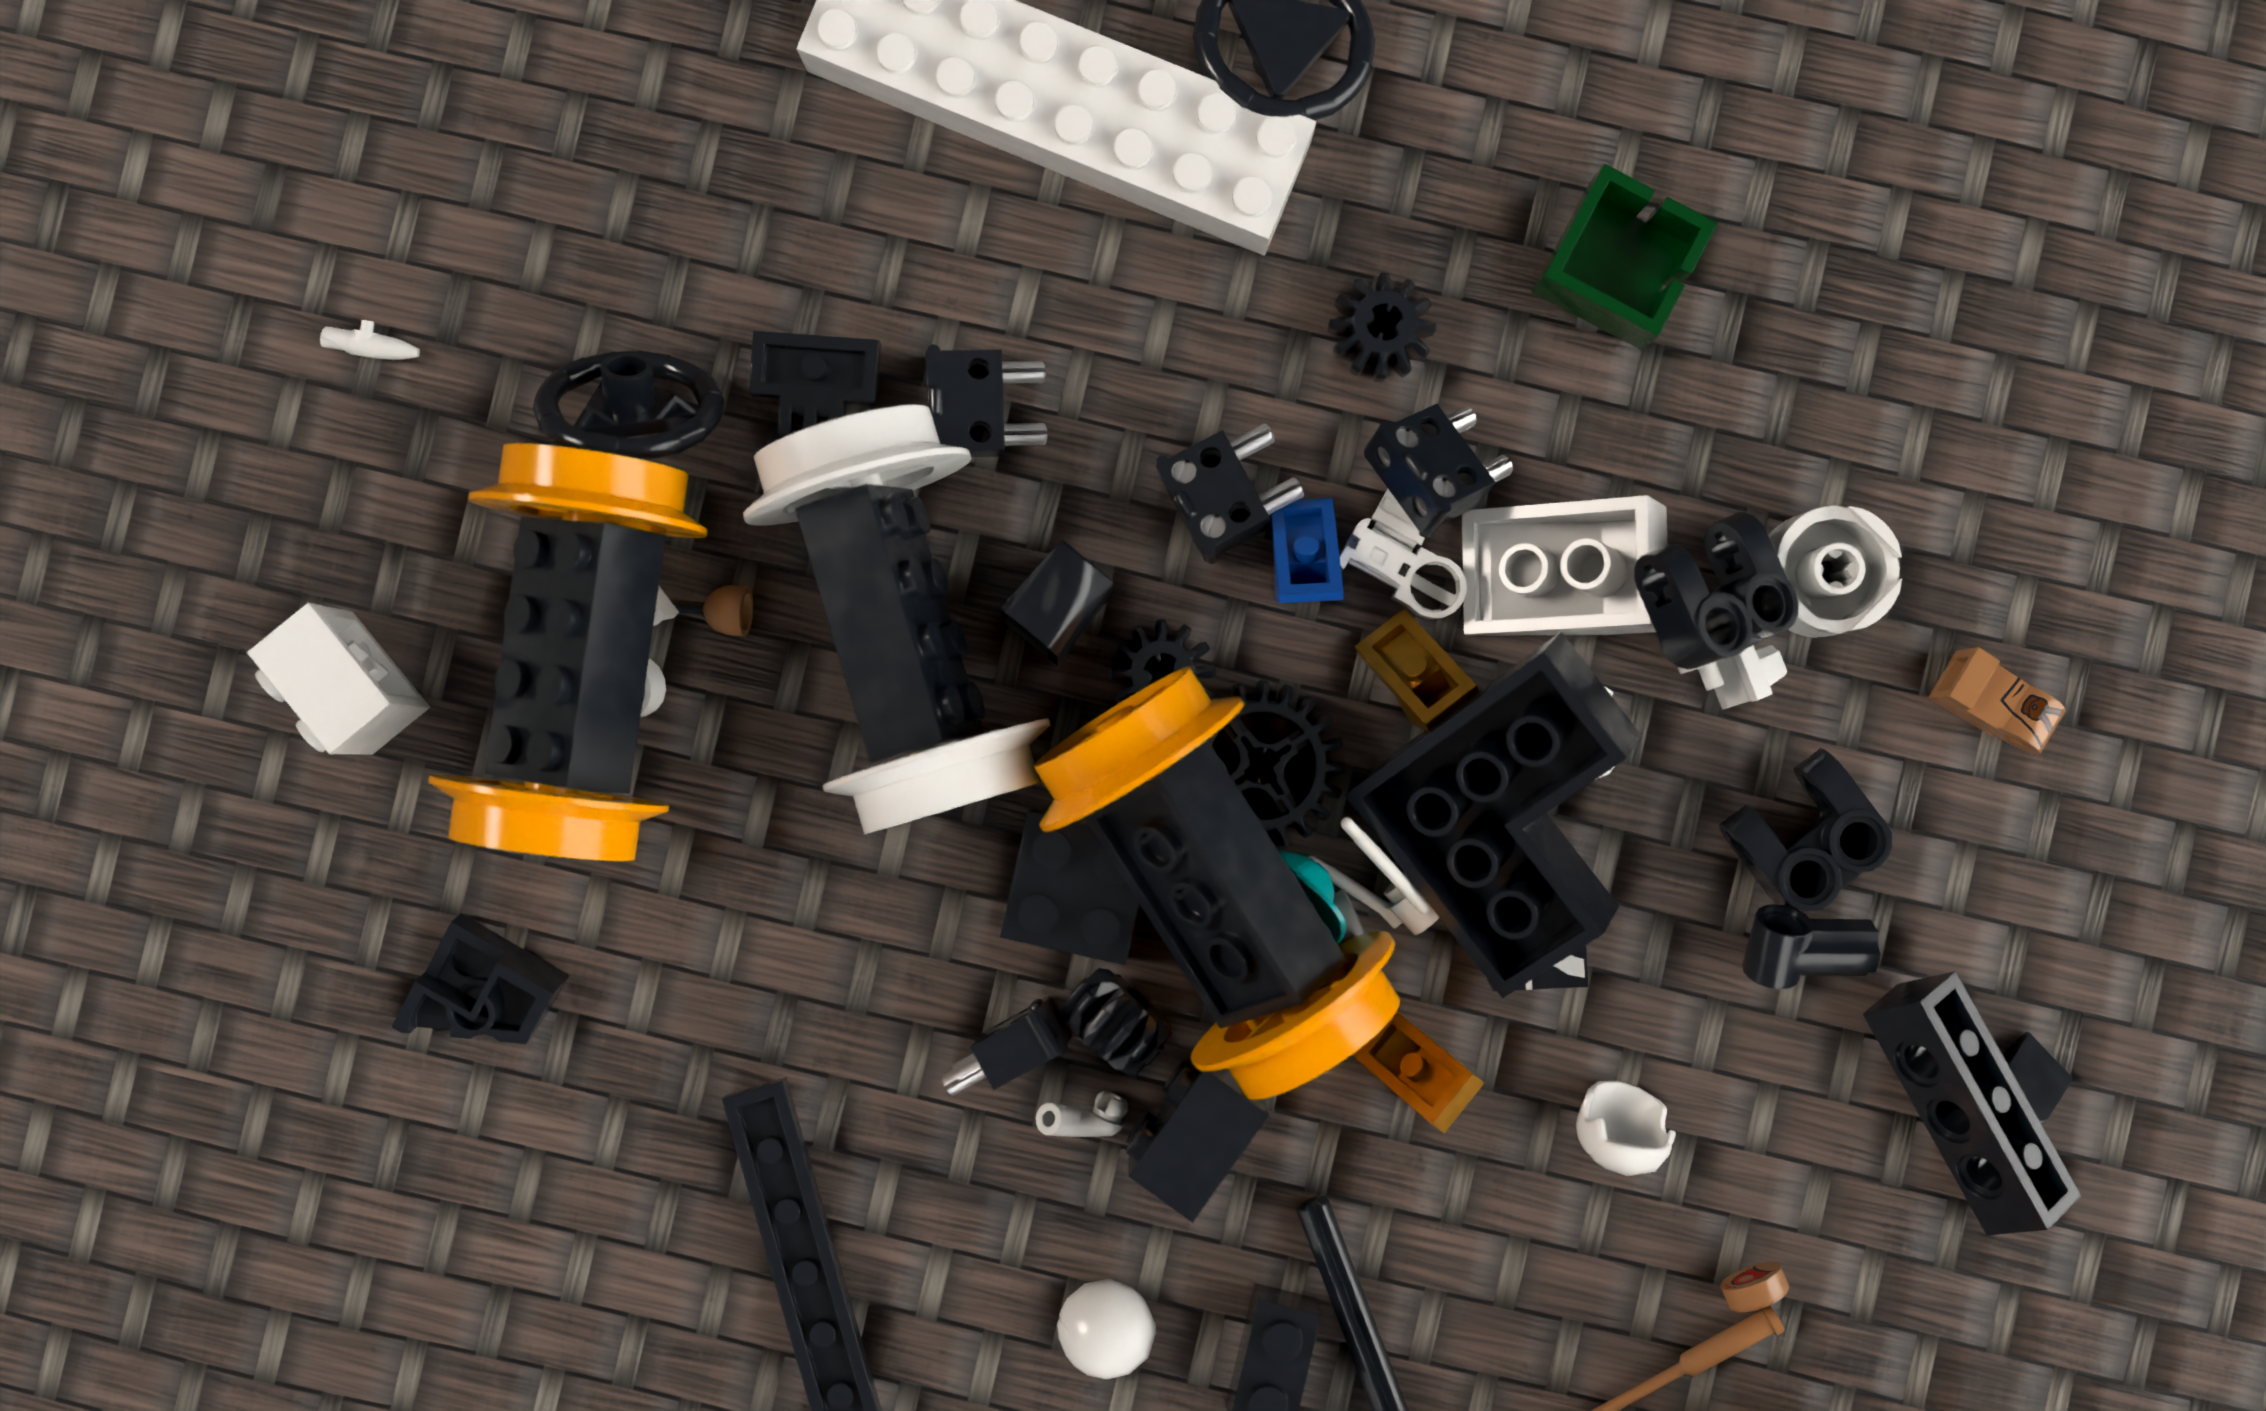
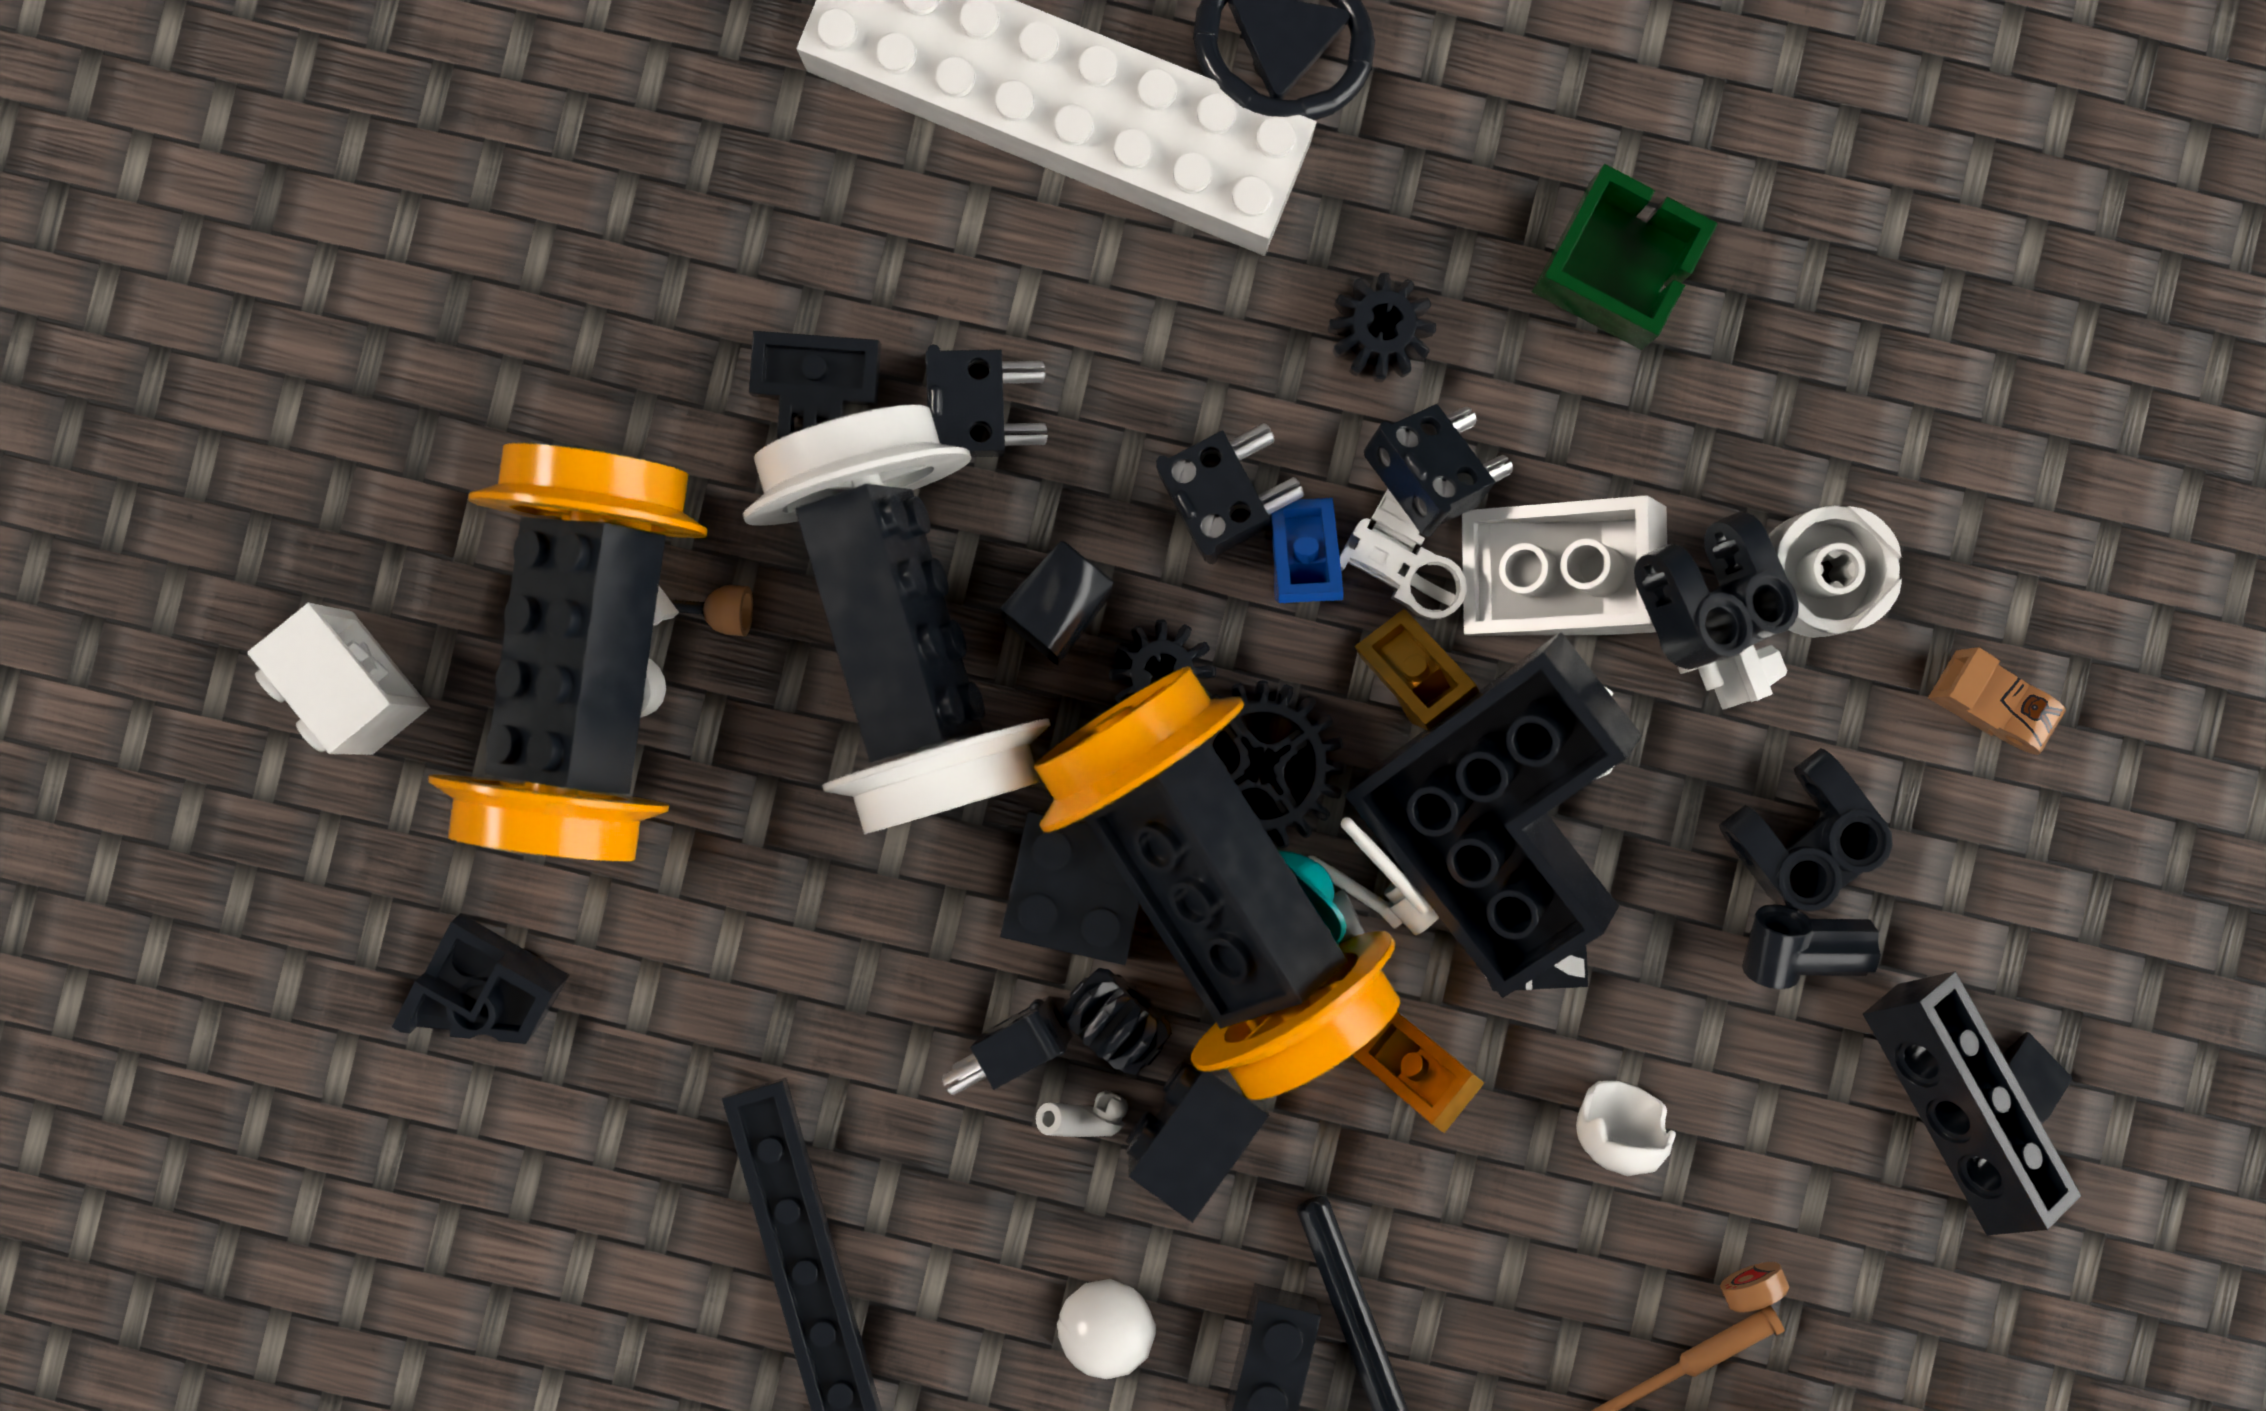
white helmet [320,320,420,360] -> none
black piece [533,350,724,460] -> none

